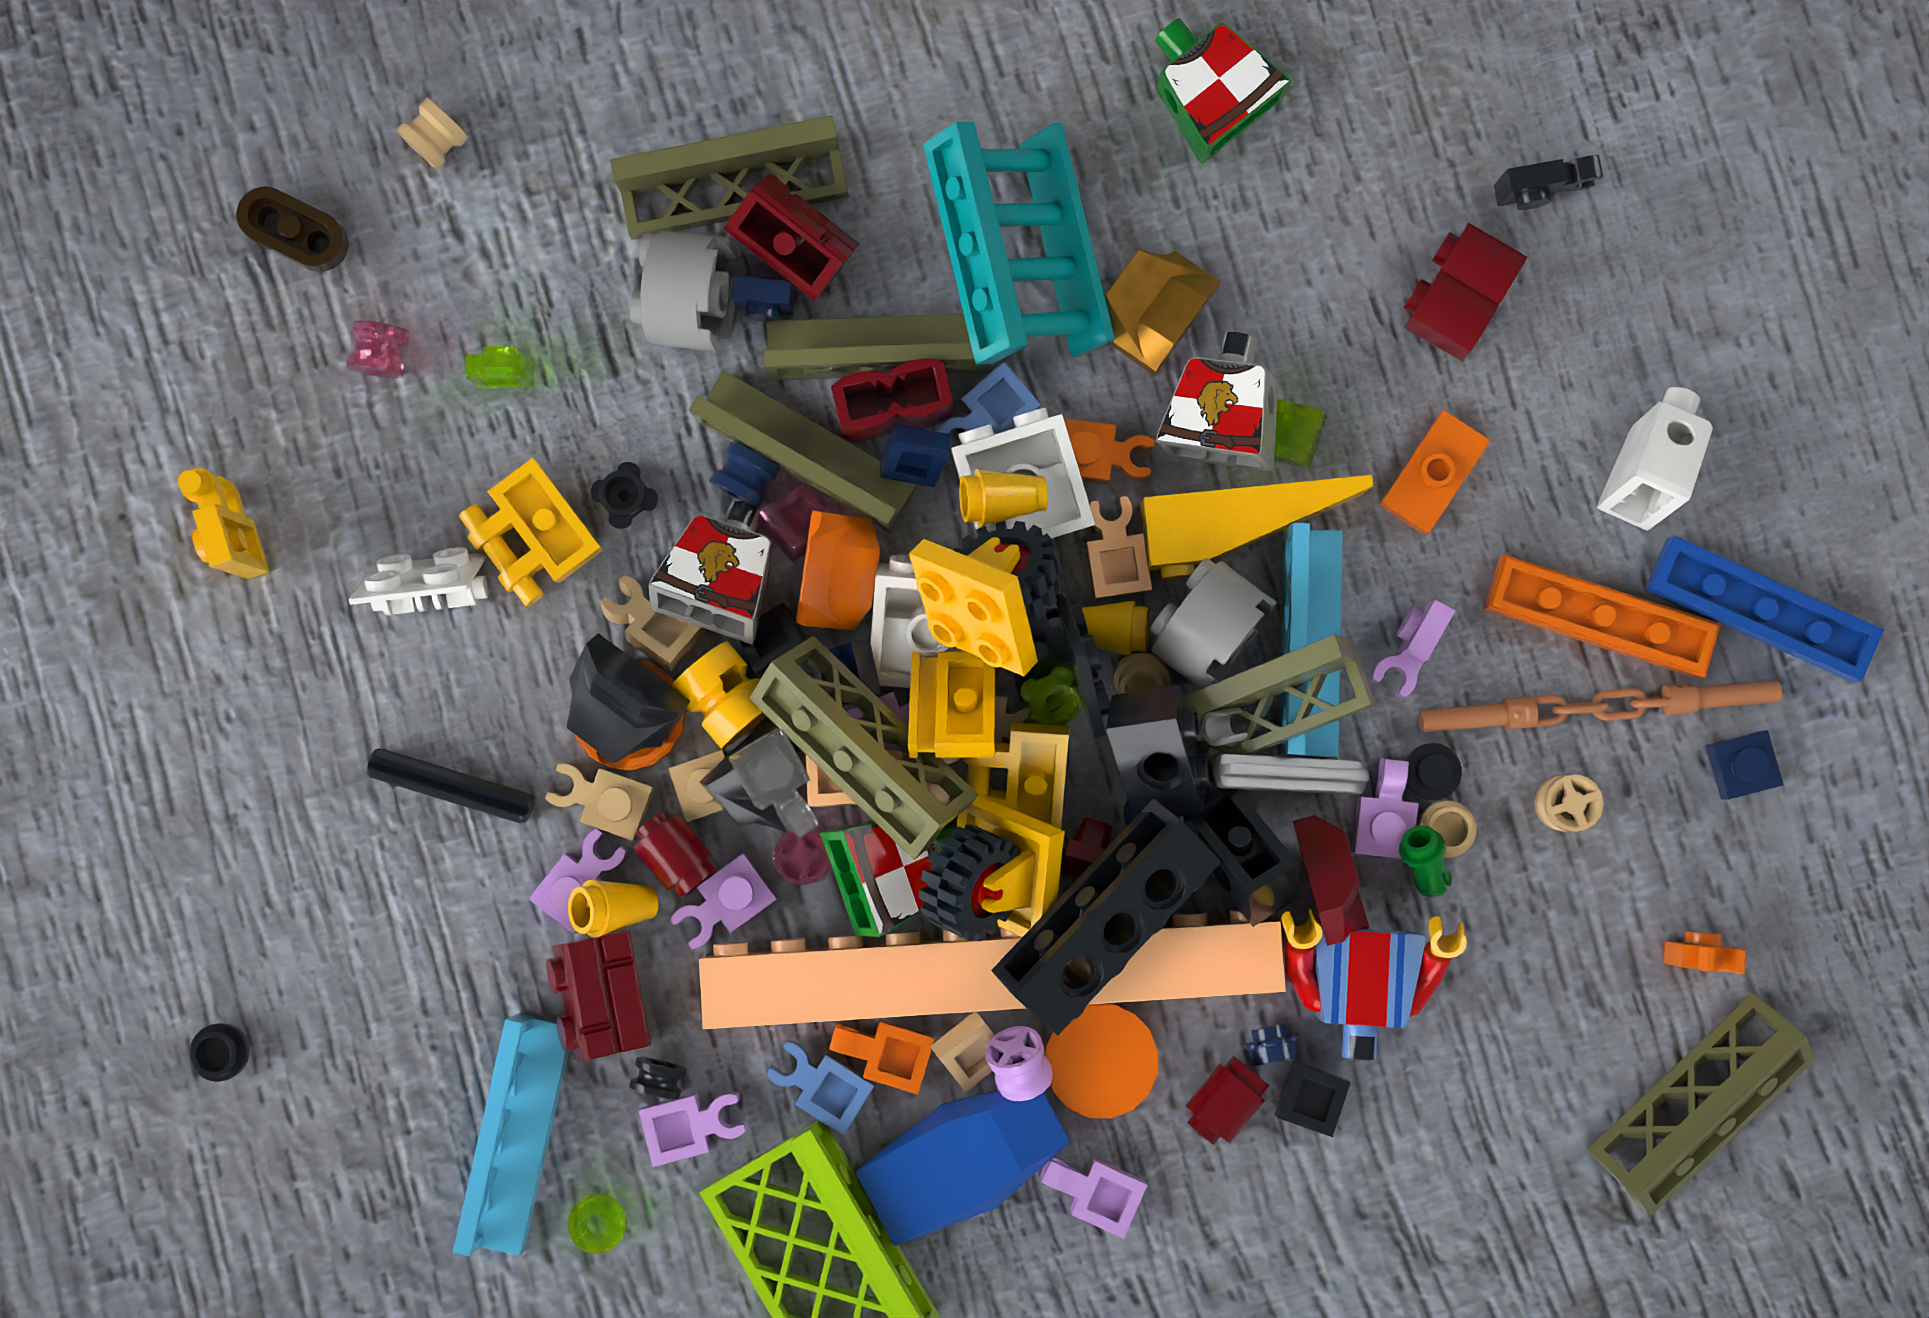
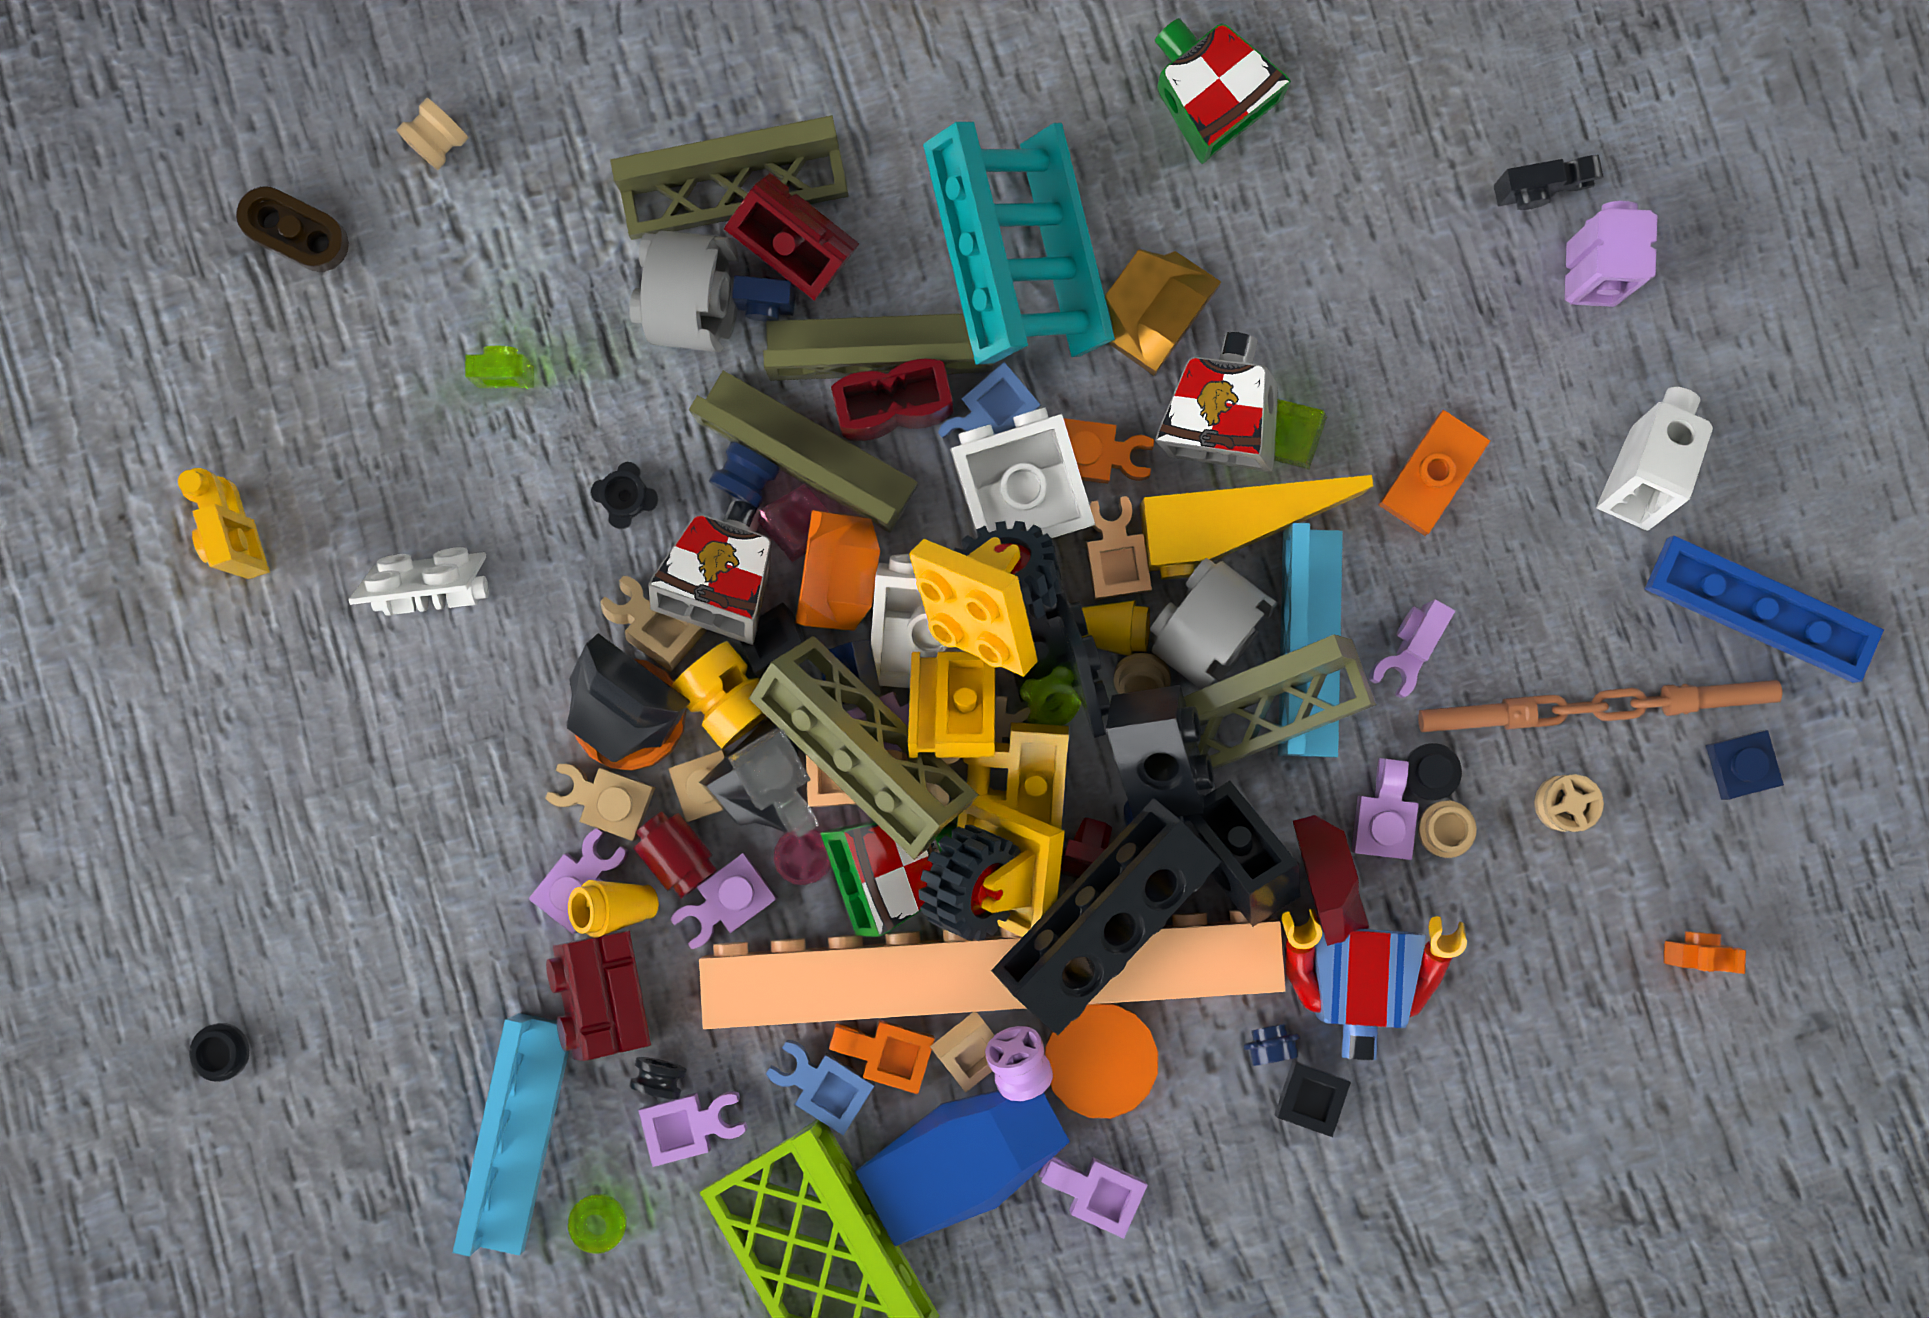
clear pink wheel [346,321,410,379] -> none
black axle [367,748,534,823] -> none
yellow plate [459,458,604,607] -> none
dark blue plate [880,424,951,487] -> none
yellow cone [959,469,1048,528] -> none
dark red brick [1185,1055,1270,1145] -> none
light grey hand [1200,707,1247,746] -> none
light grey axle [1212,754,1370,795] -> none
green pin [1399,825,1452,897] -> none
dark red brick [1403,223,1527,361] -> none
orange tile [1483,554,1721,679] -> none
olive fence [1587,993,1815,1217] -> none
none -> lavender brick [1565,201,1657,307]

